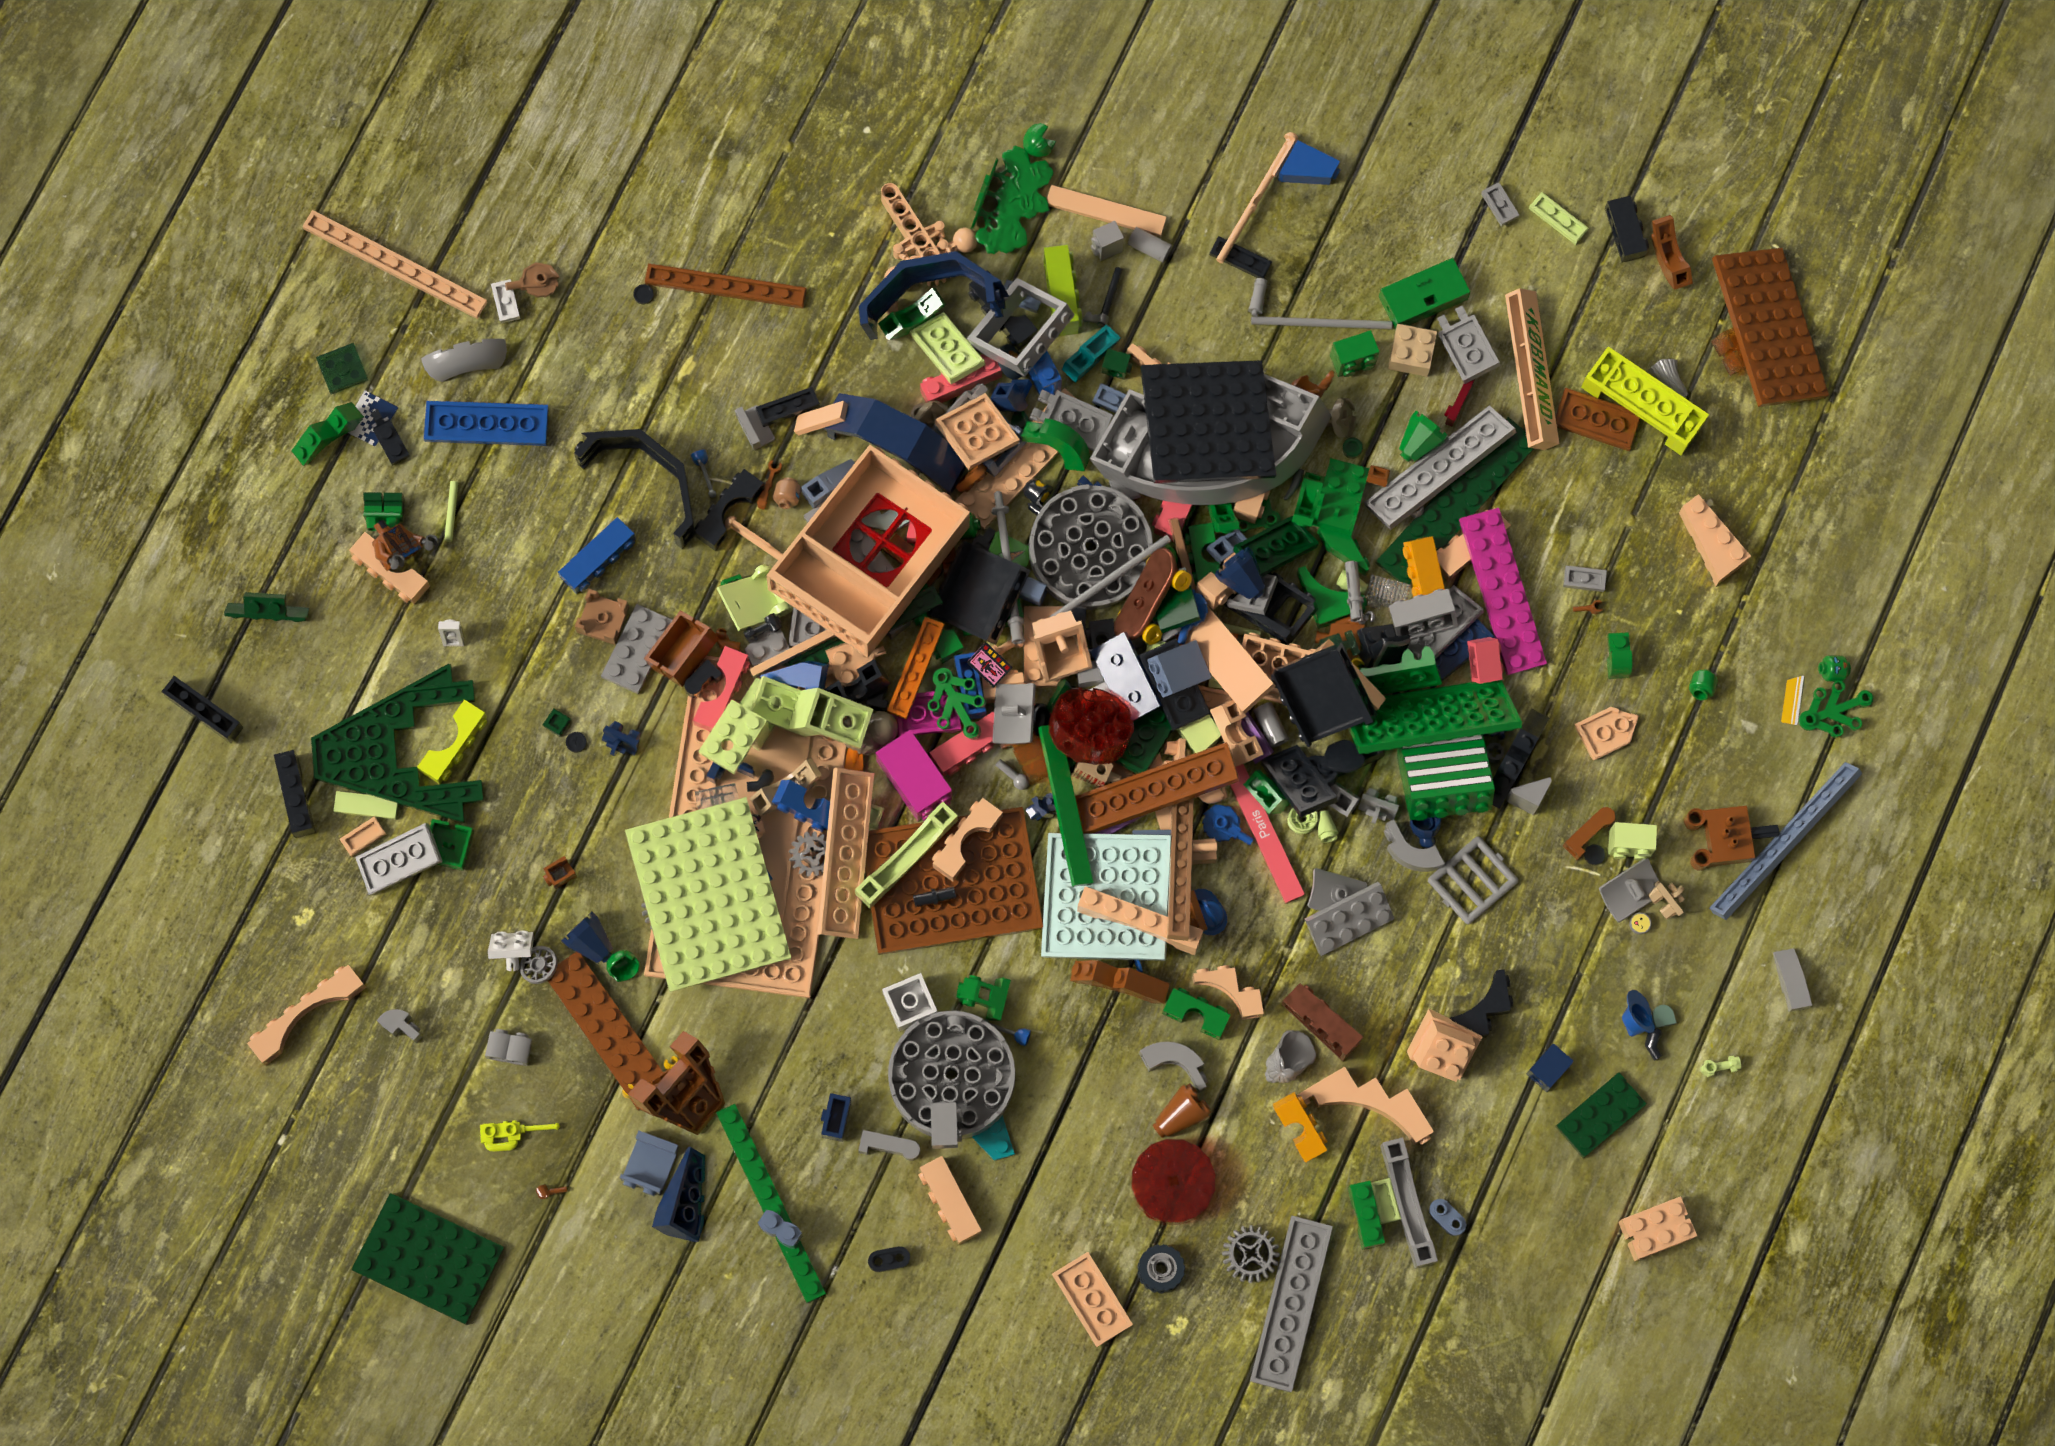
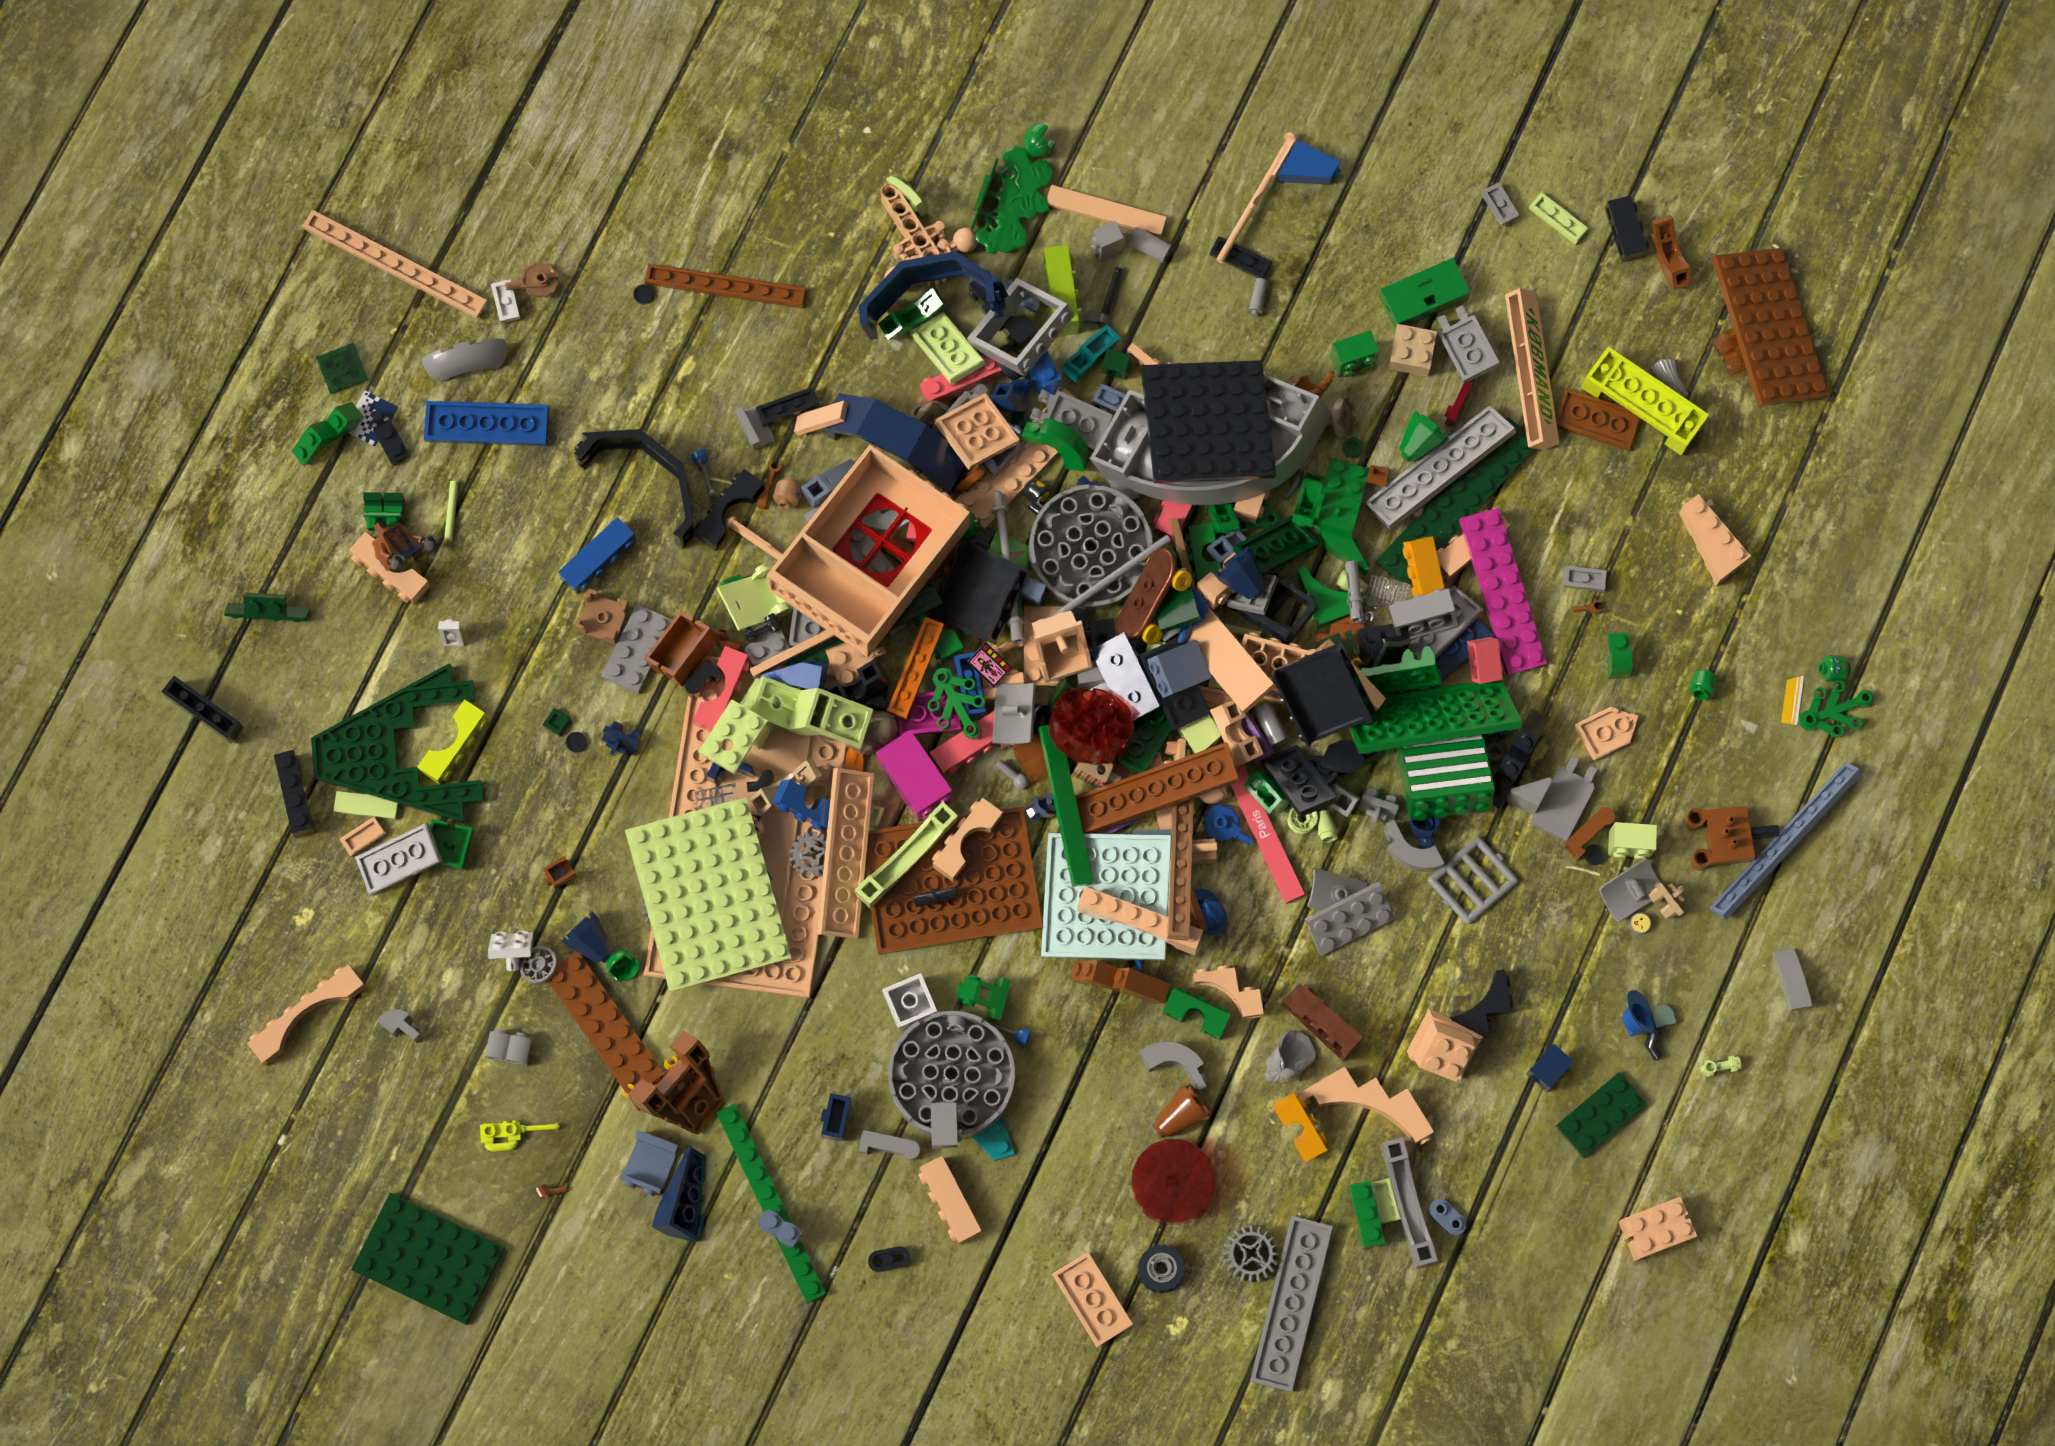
light grey piece [1251,316,1392,329] -> none
none -> yellowish green plate [886,176,928,217]
none -> light grey tile [1529,756,1597,842]

